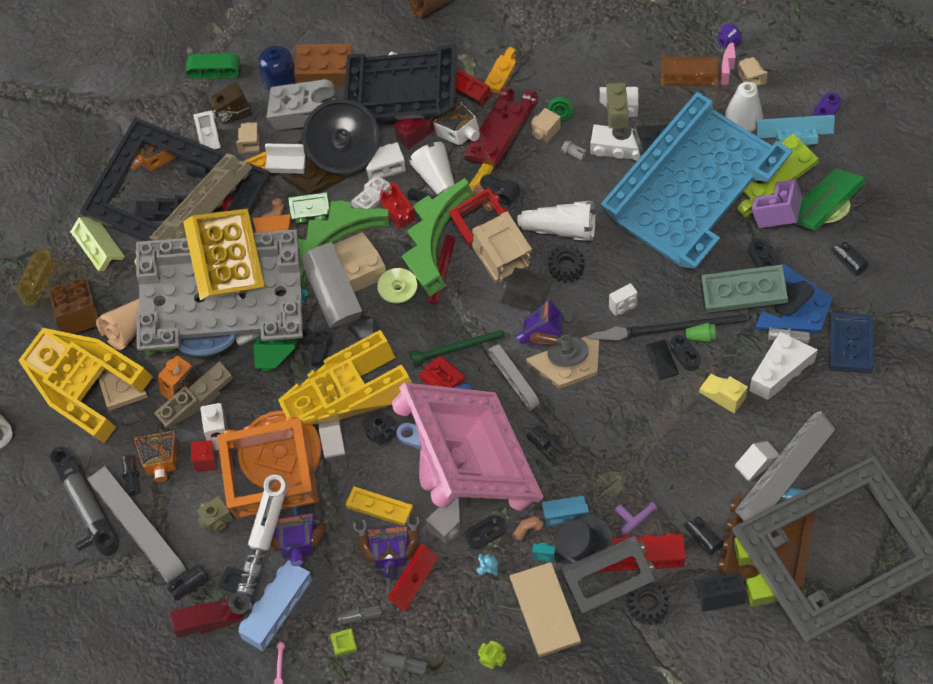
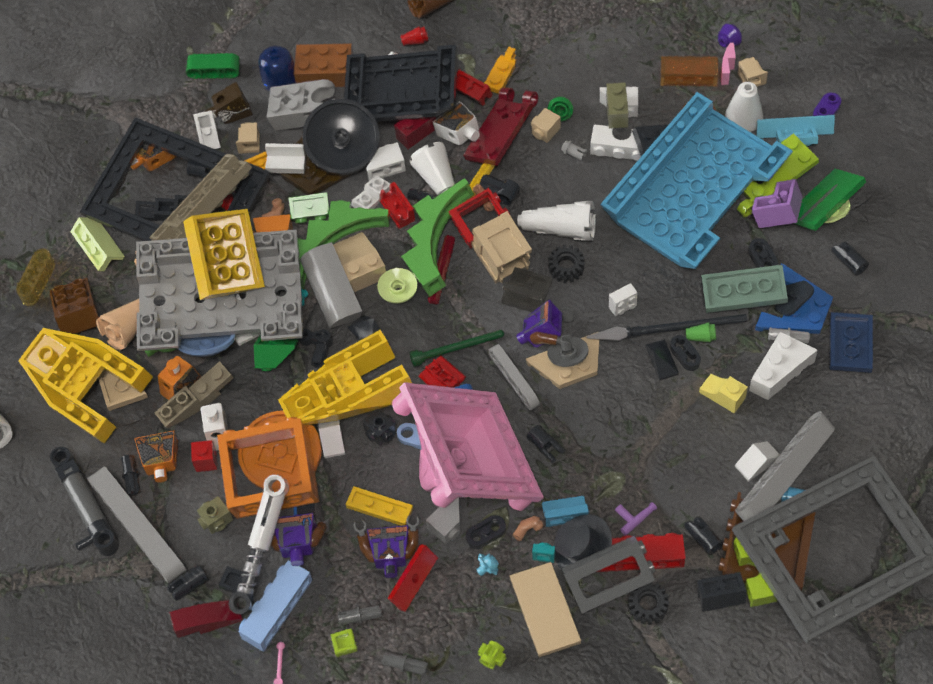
none -> red cone [400,26,429,46]

